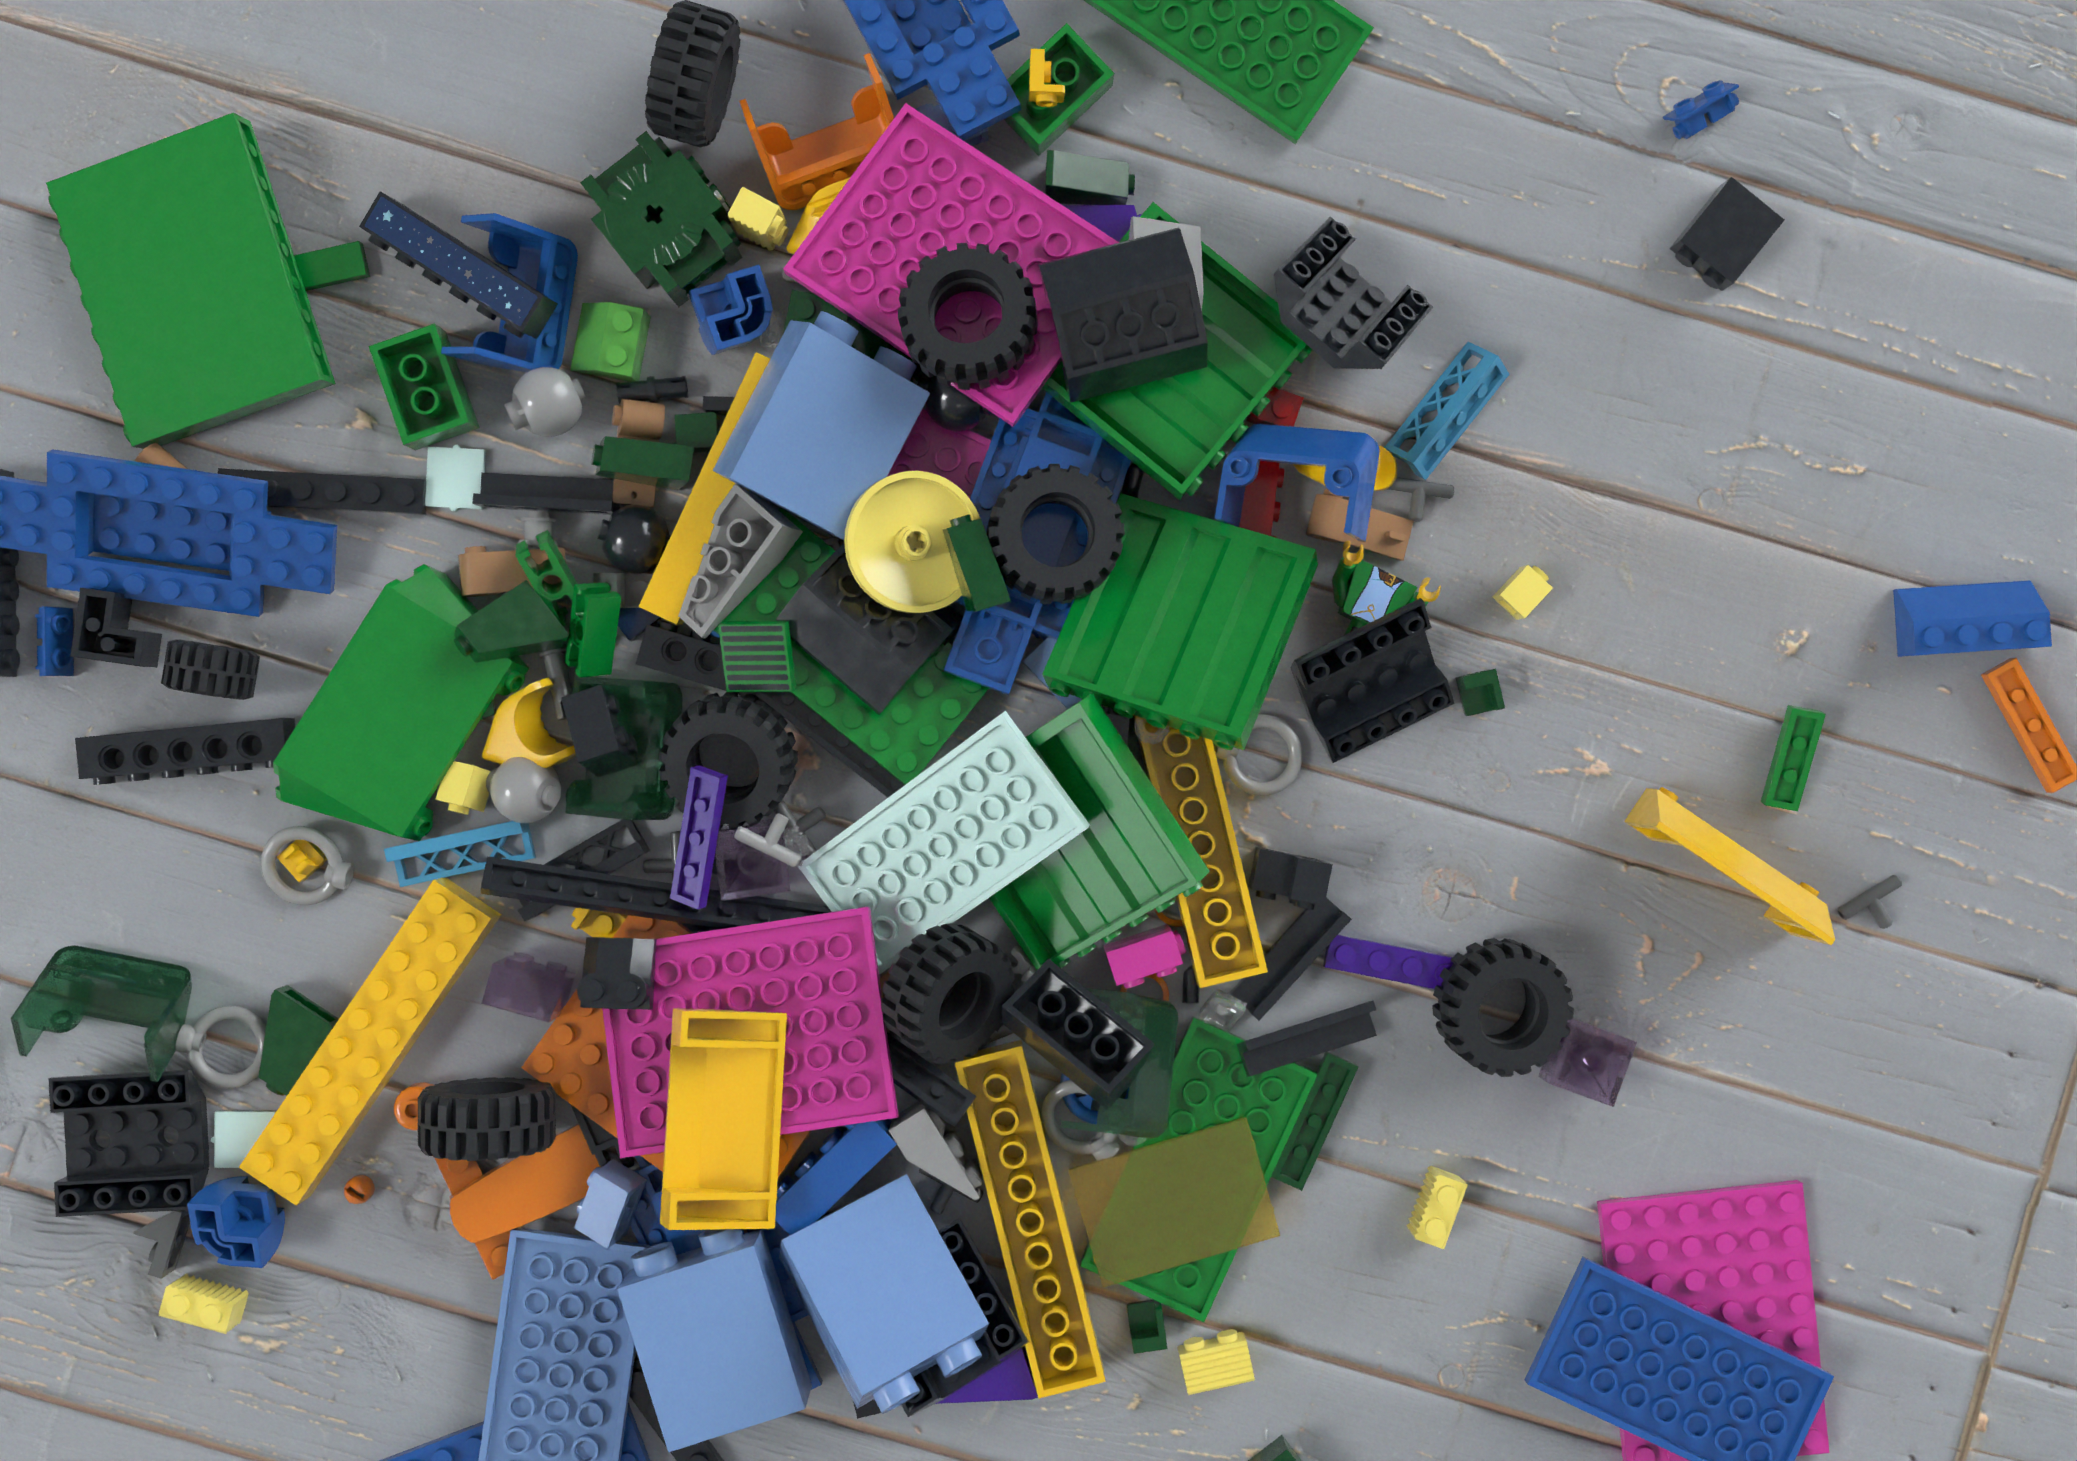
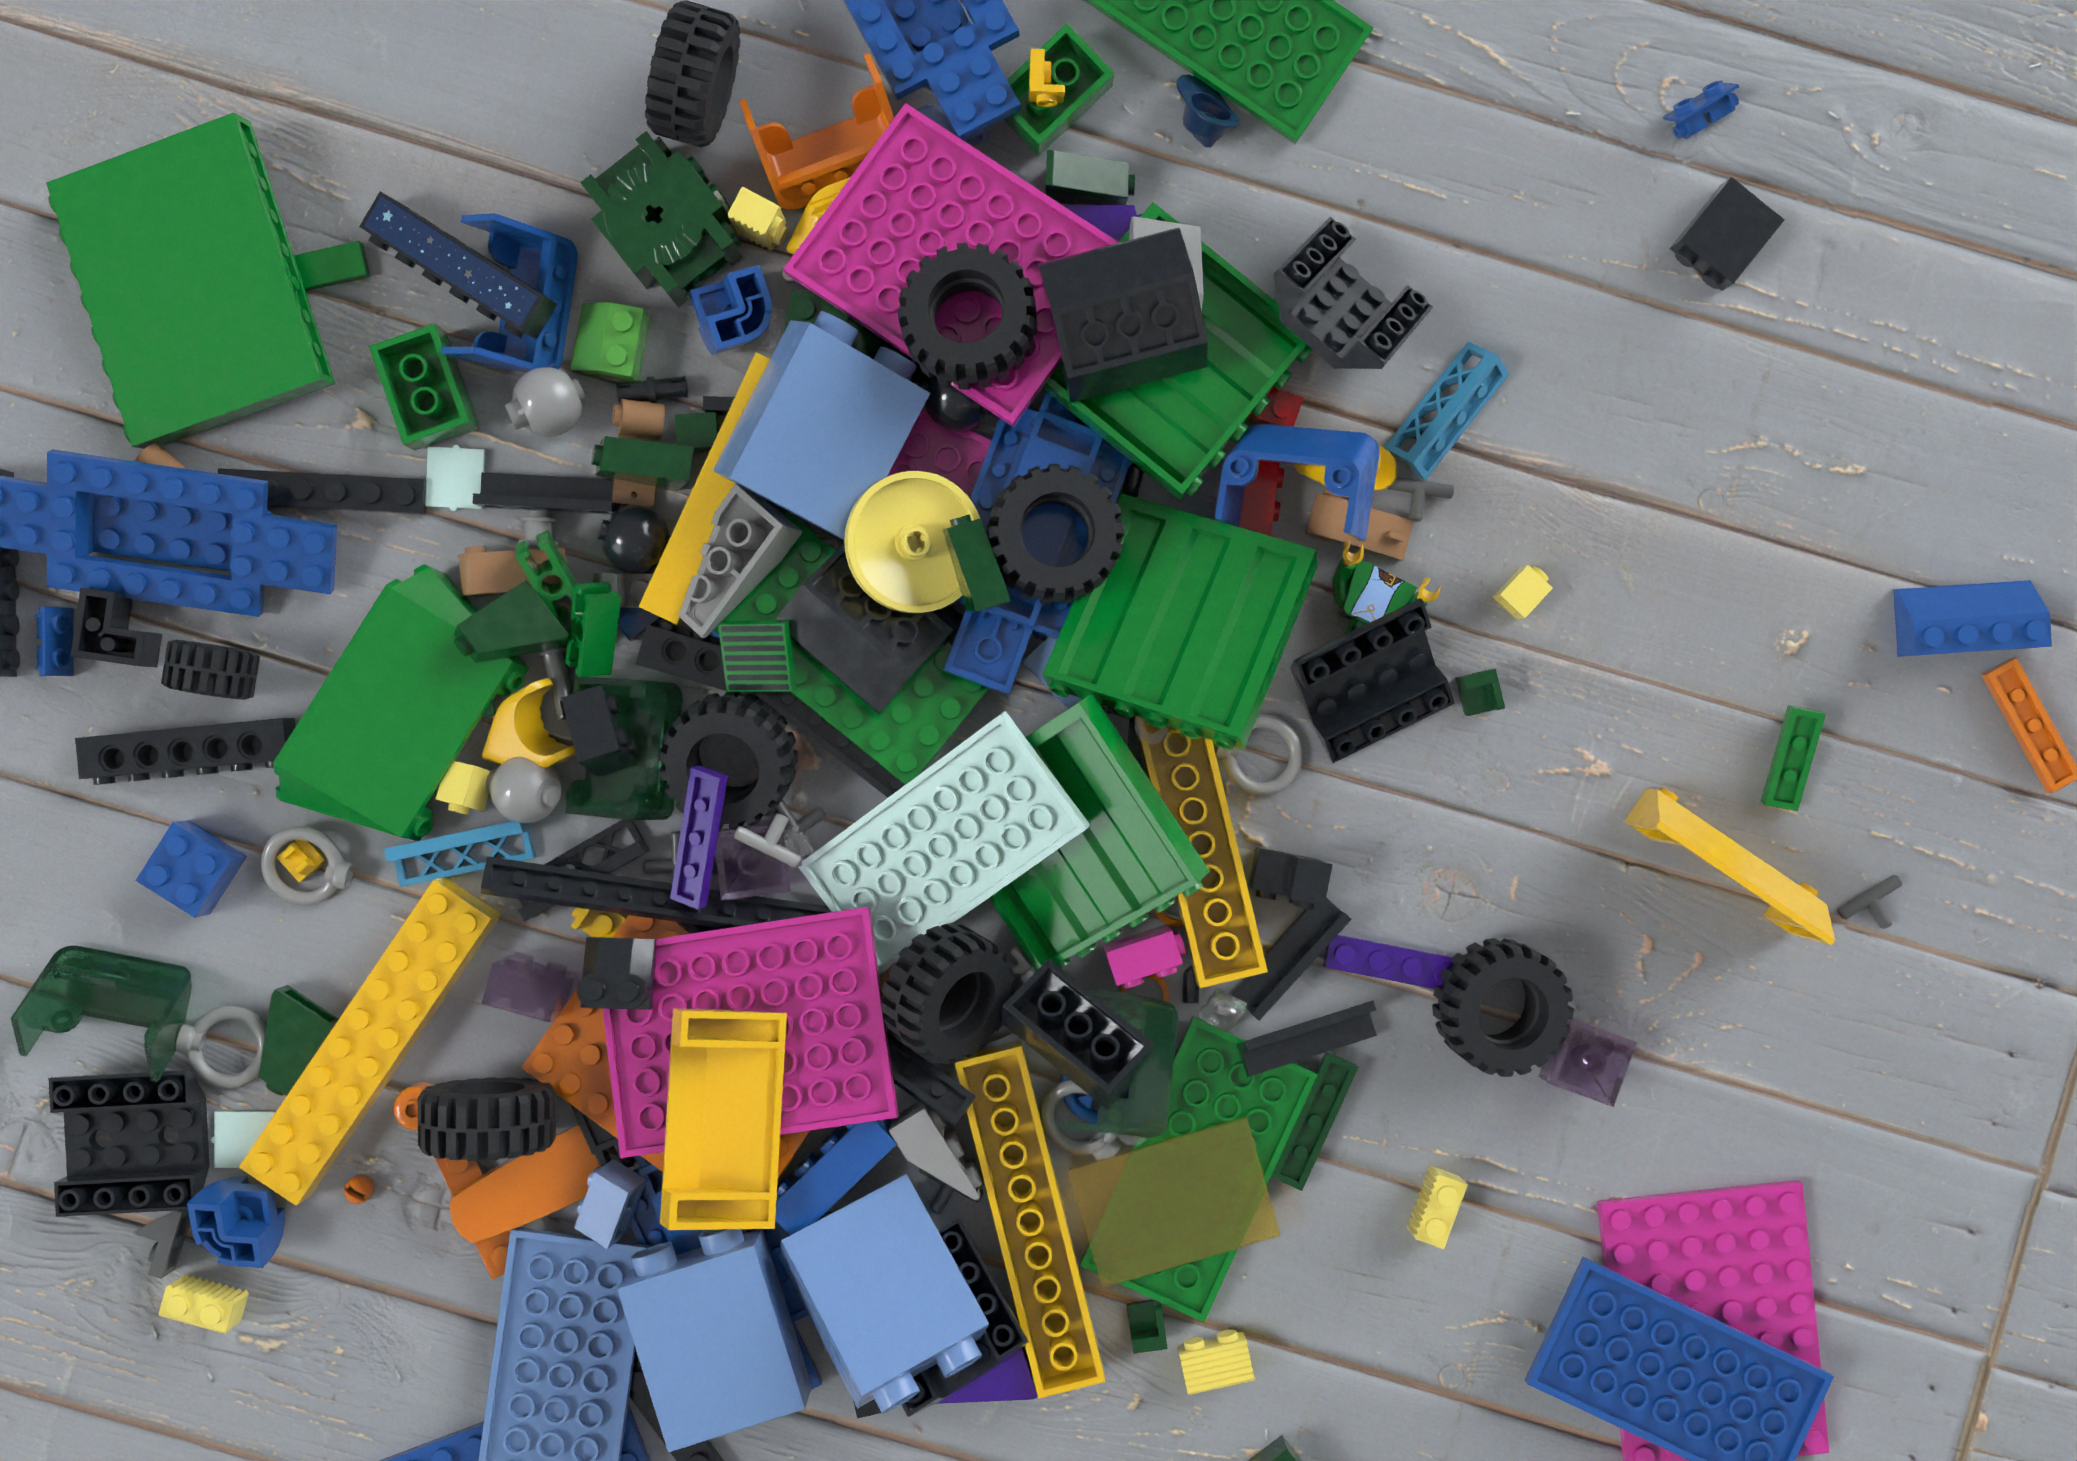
none -> blue brick [135,820,247,918]
none -> dark blue piece [1176,74,1240,148]

